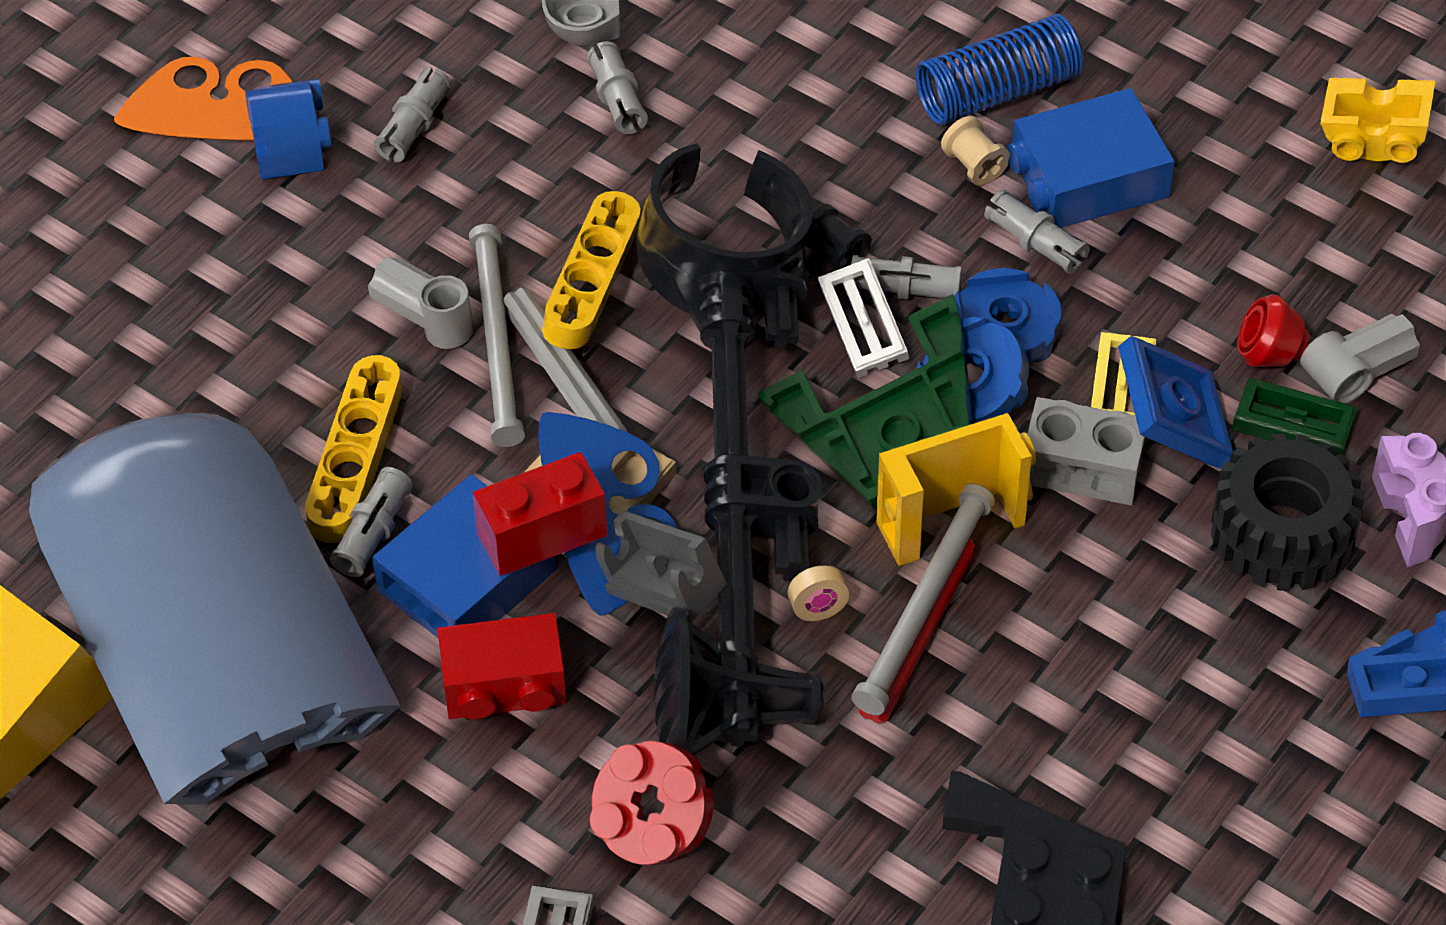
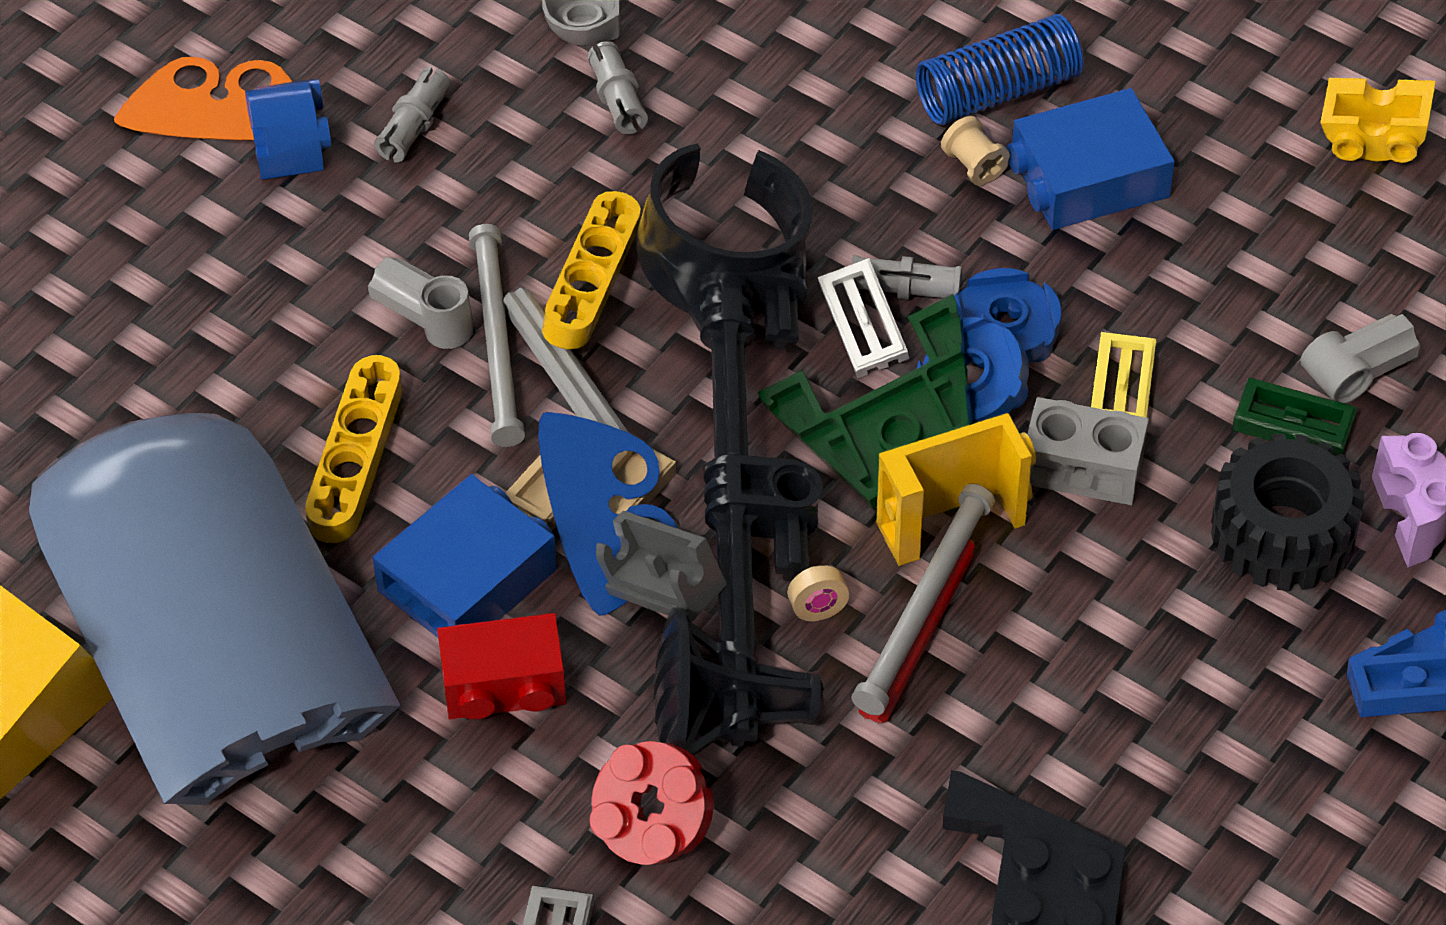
light grey pin [330,467,413,577] -> none
red brick [473,452,607,576] -> none
black bush [805,204,872,270] -> none
light grey pin [984,190,1090,274] -> none
blue tile [1118,335,1233,469] -> none
red cone [1237,294,1309,367] -> none

